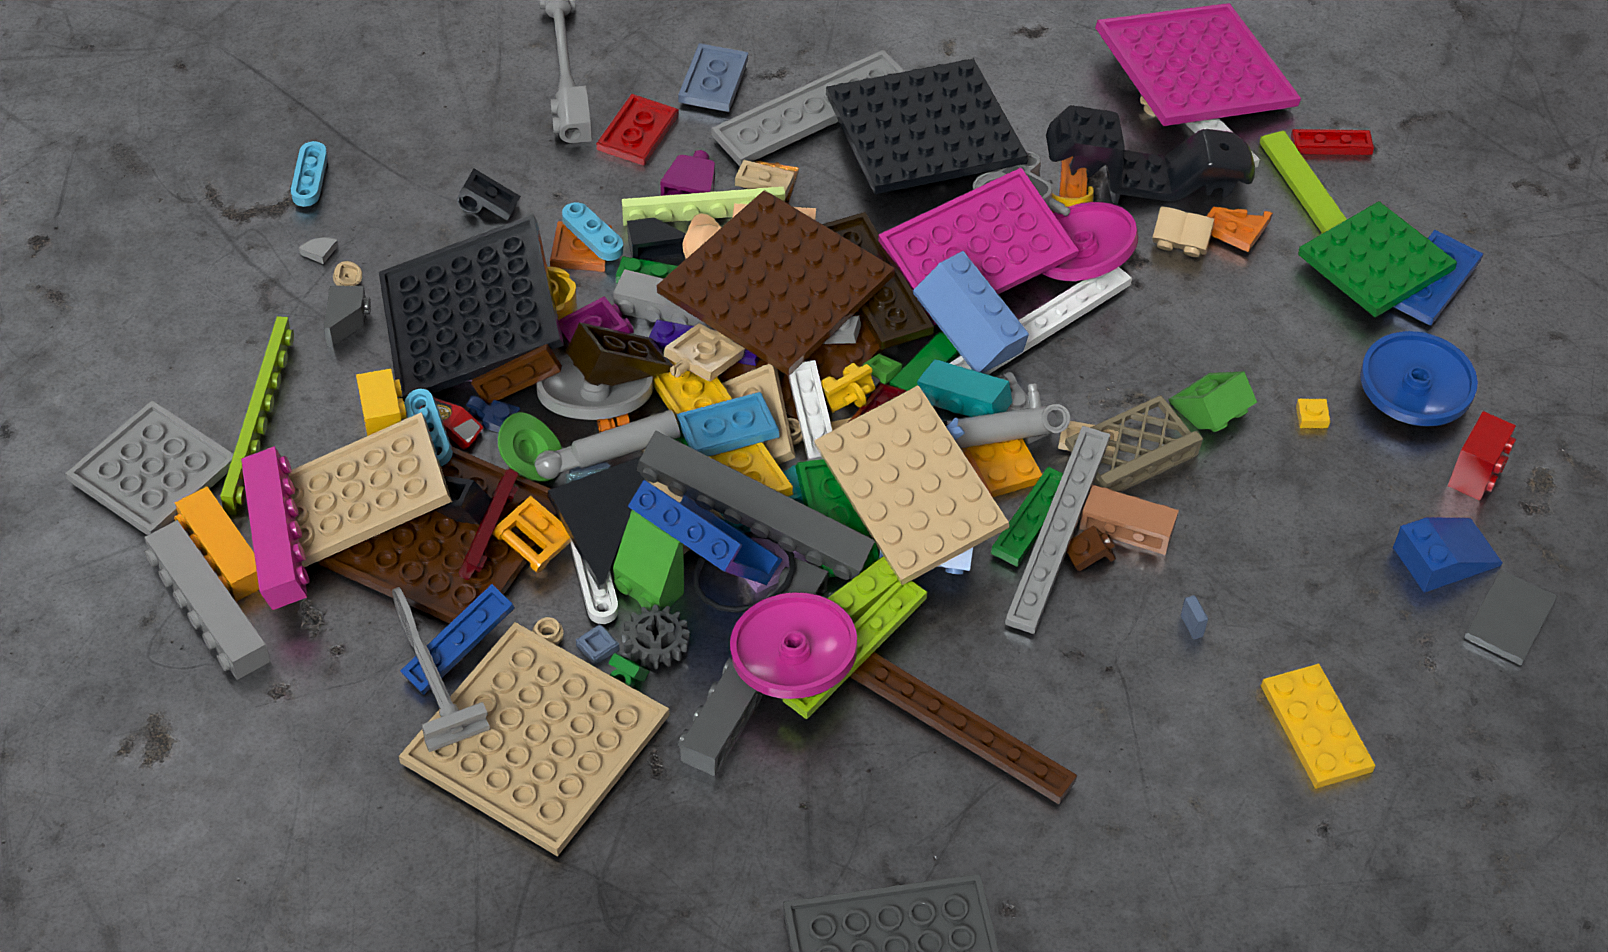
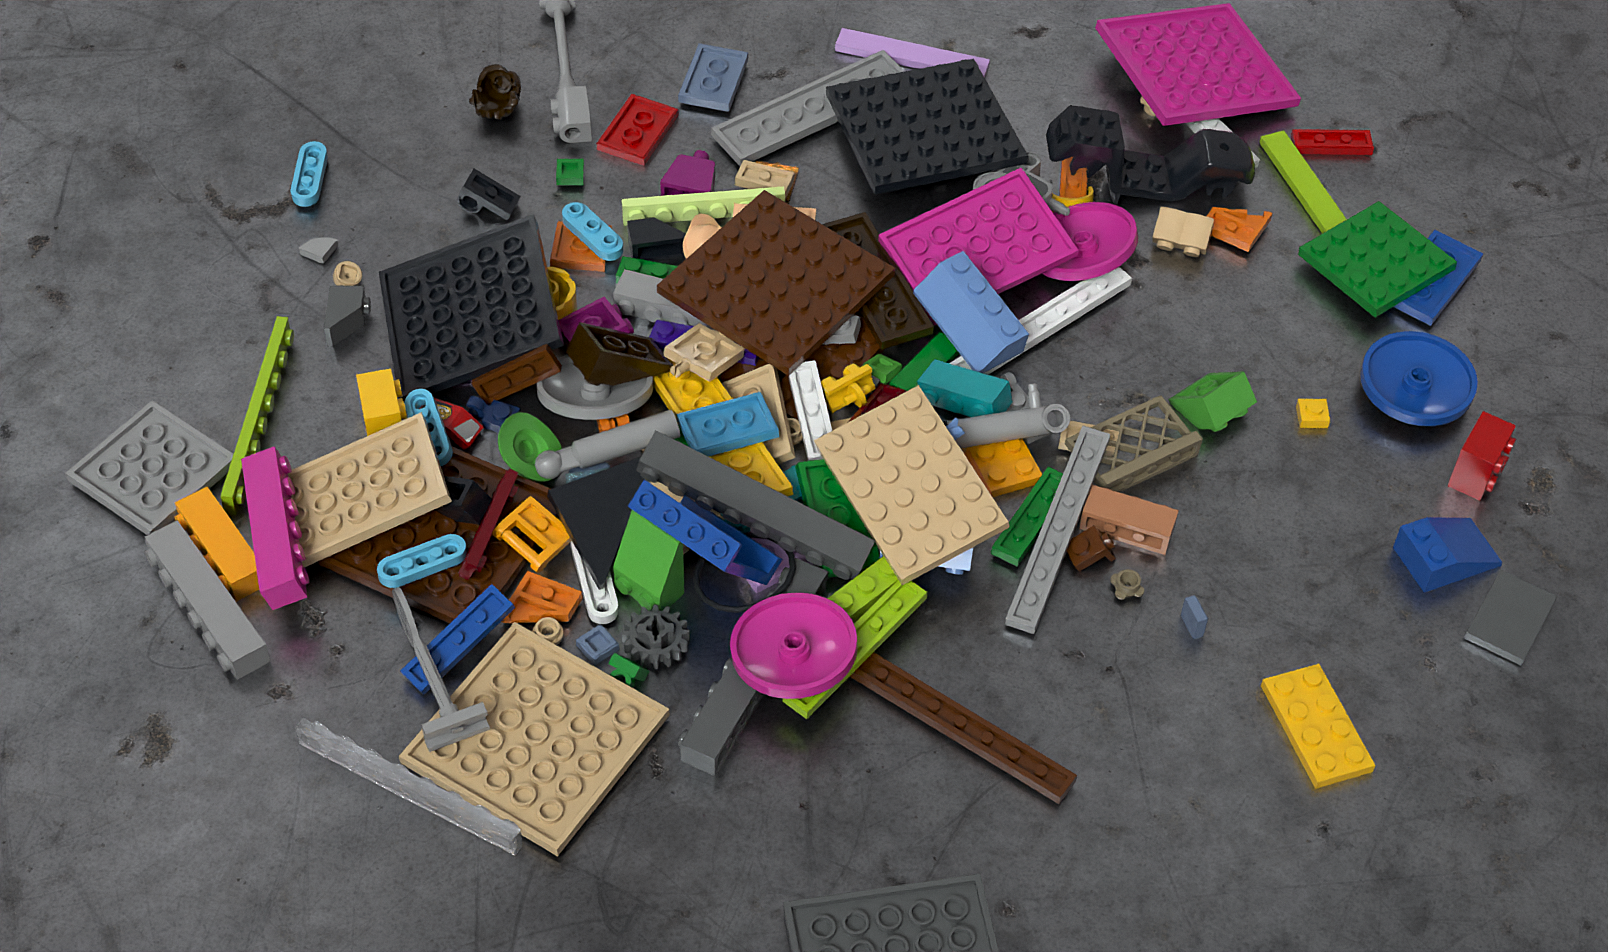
none -> clear plate [295,718,523,856]
none -> medium azure plate [377,534,467,588]
none -> dark brown hair [469,64,521,120]
none -> orange wing [501,571,583,623]
none -> green plate [556,159,584,185]
none -> lavender tile [835,28,990,78]
none -> dark tan plate [1110,569,1144,600]

